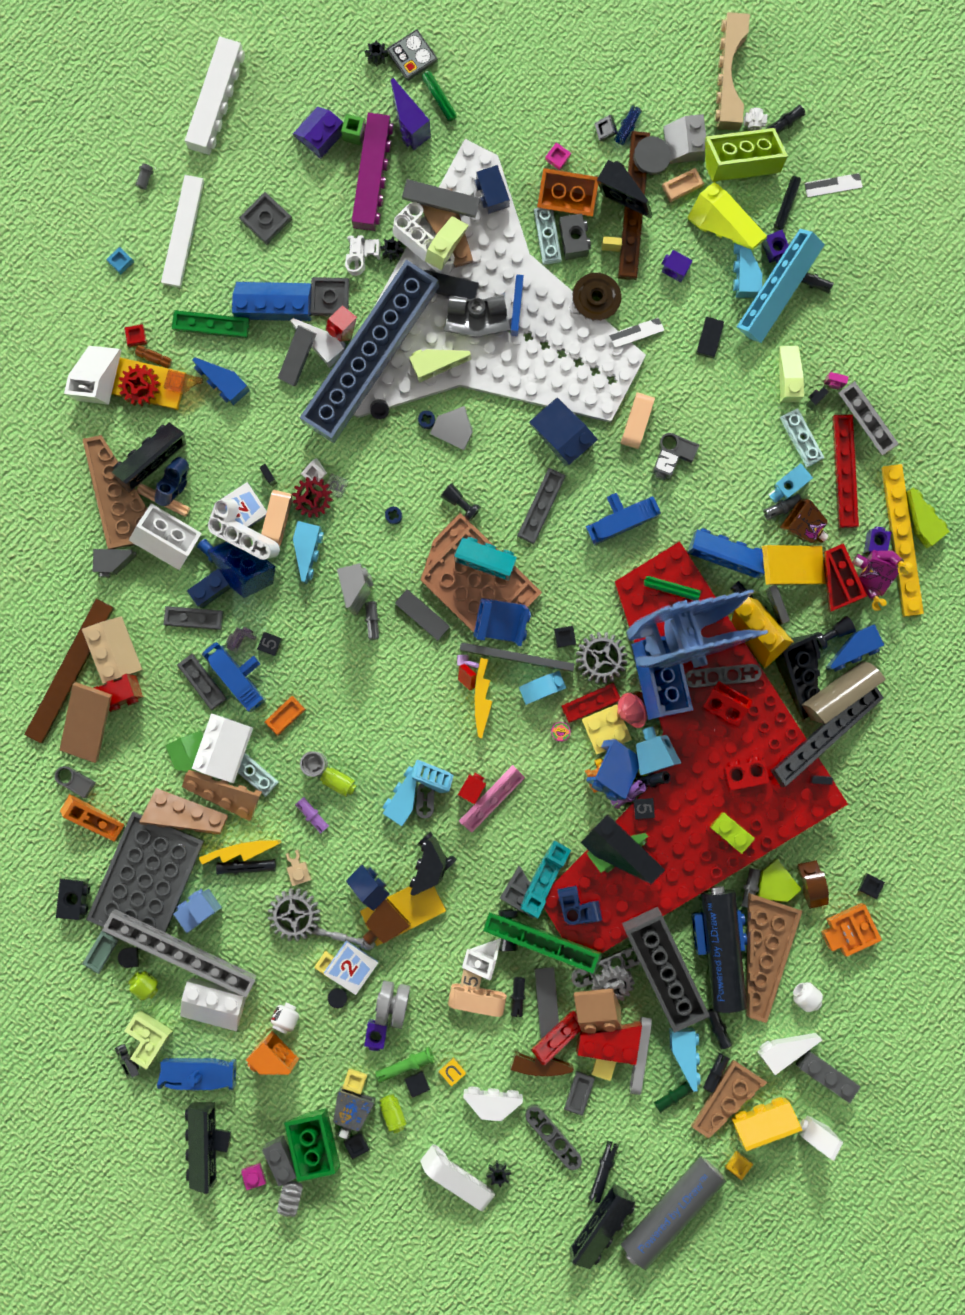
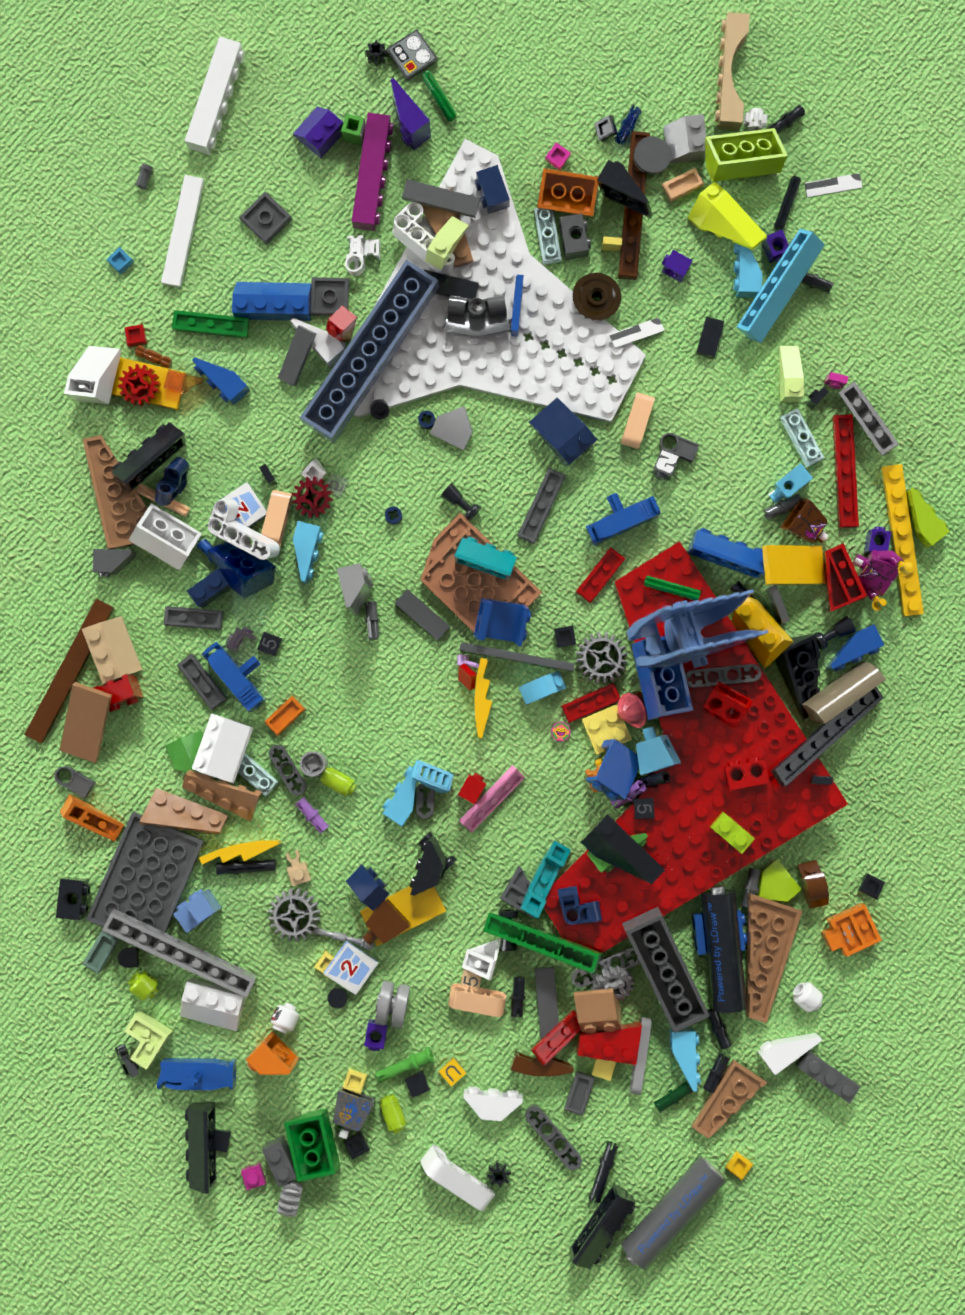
black gear [380,237,404,263] -> none
yellowish green slope [409,349,471,383] -> none
yellow slope [731,1097,803,1151] -> none
white slope [798,1115,843,1161] -> none
none -> dark grey beam [269,745,307,795]
none -> red tile [576,547,626,604]

